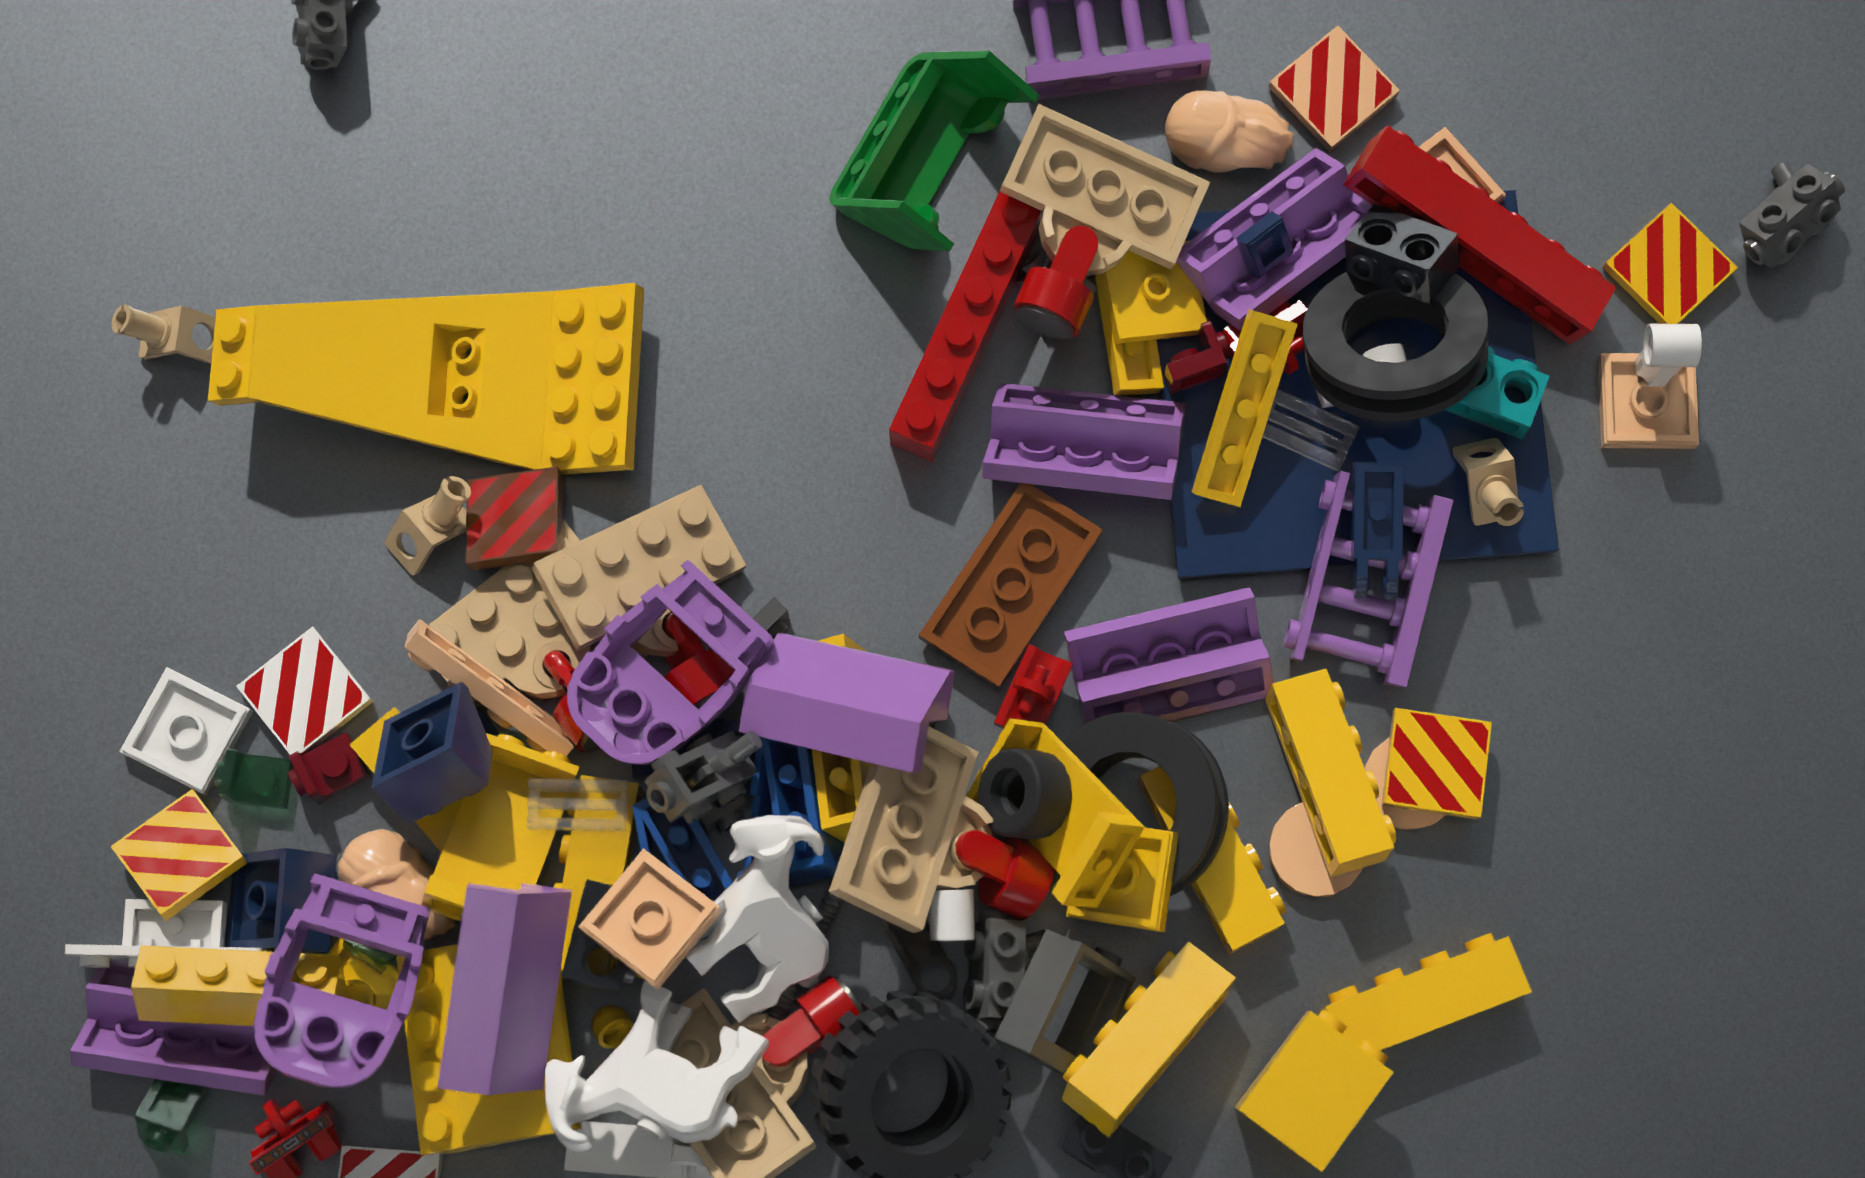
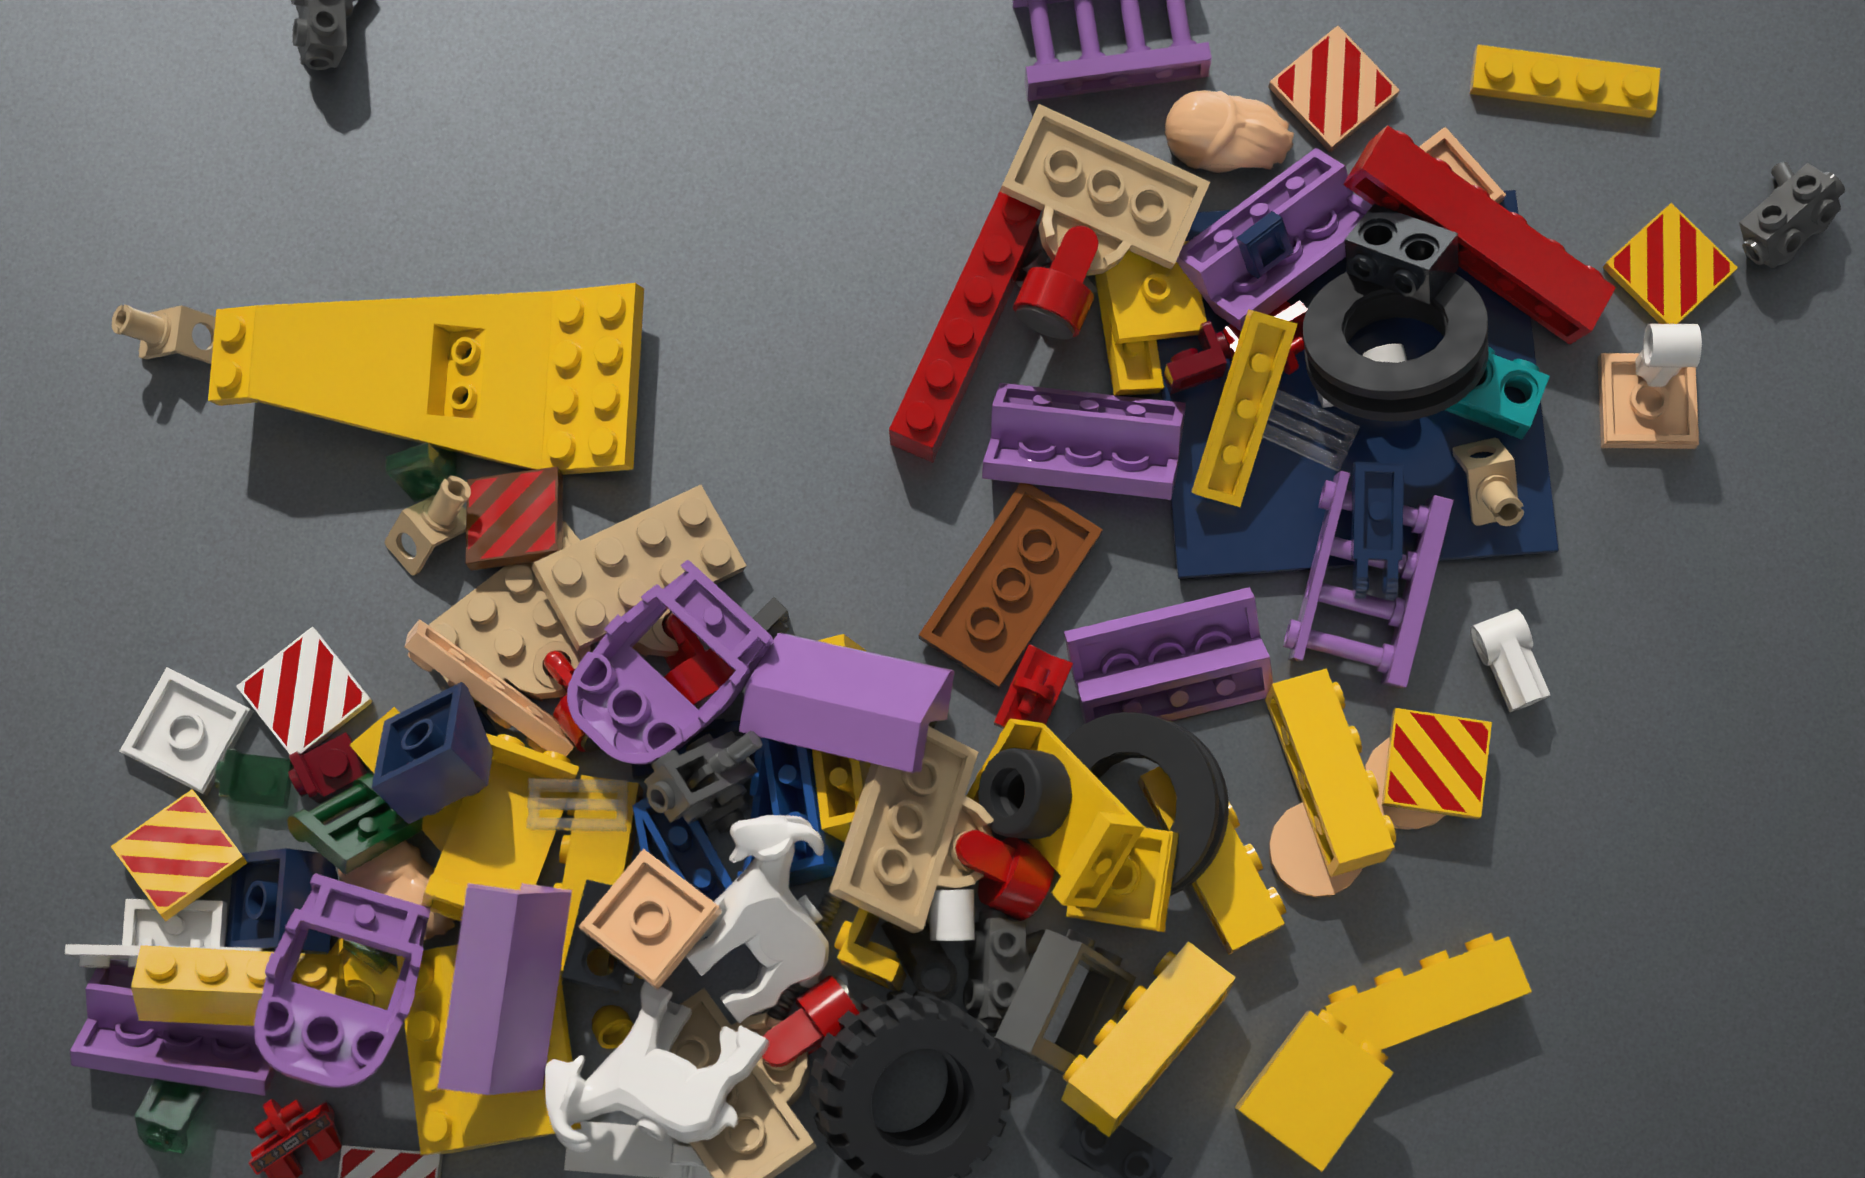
green windscreen [829,50,1039,252] -> none
none -> dark green plate [287,773,423,875]
none -> clear green bracket [386,443,457,502]
none -> yellow bracket [834,908,907,991]
none -> yellow plate [1470,44,1661,118]
none -> white piece [1470,609,1550,712]

